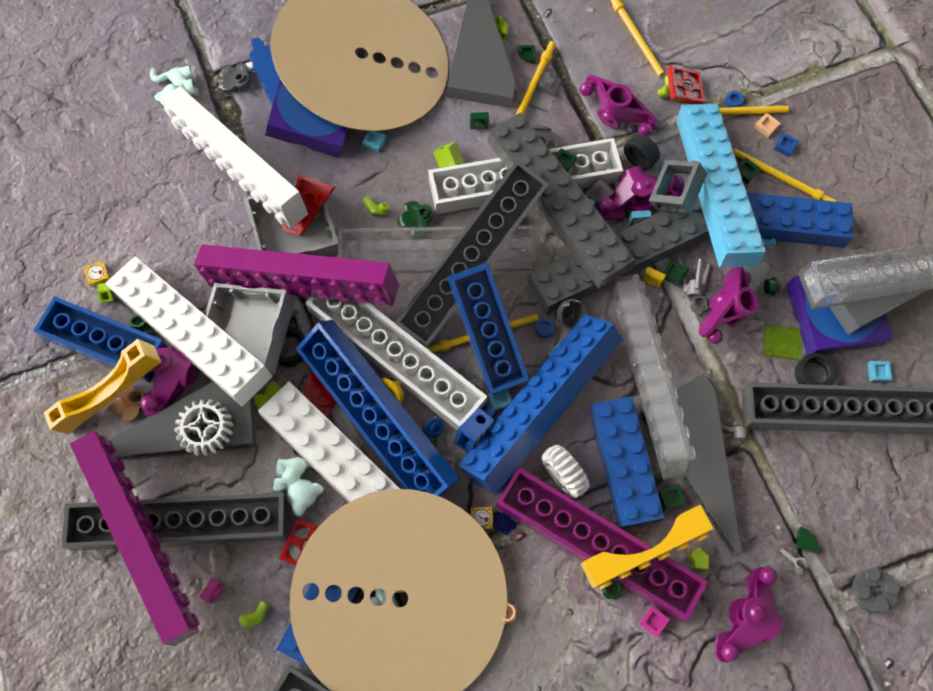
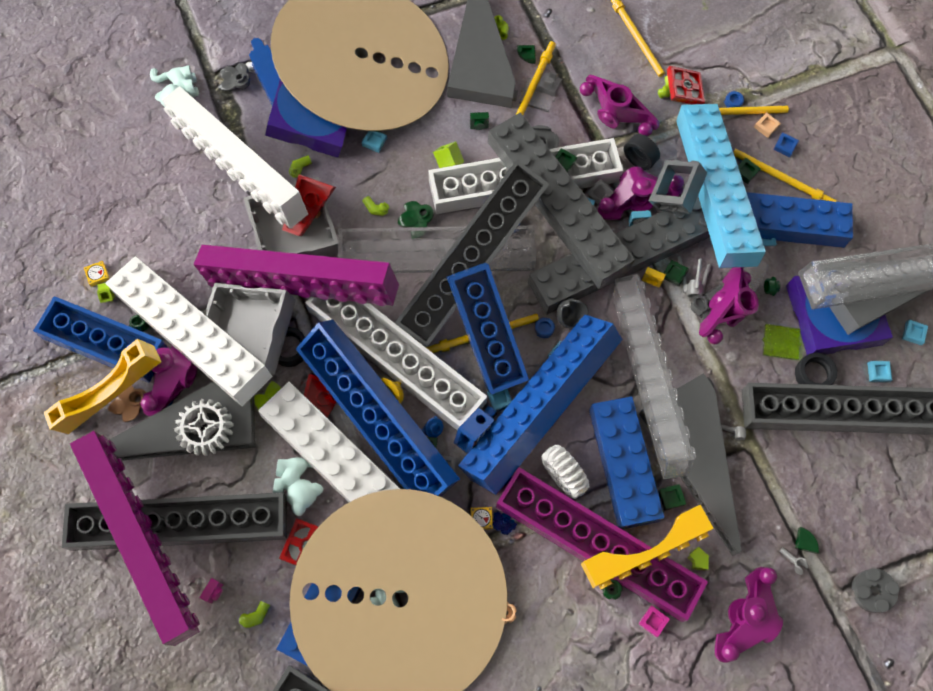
none -> lime arm [289,155,312,178]
none -> medium azure tile [902,320,928,345]

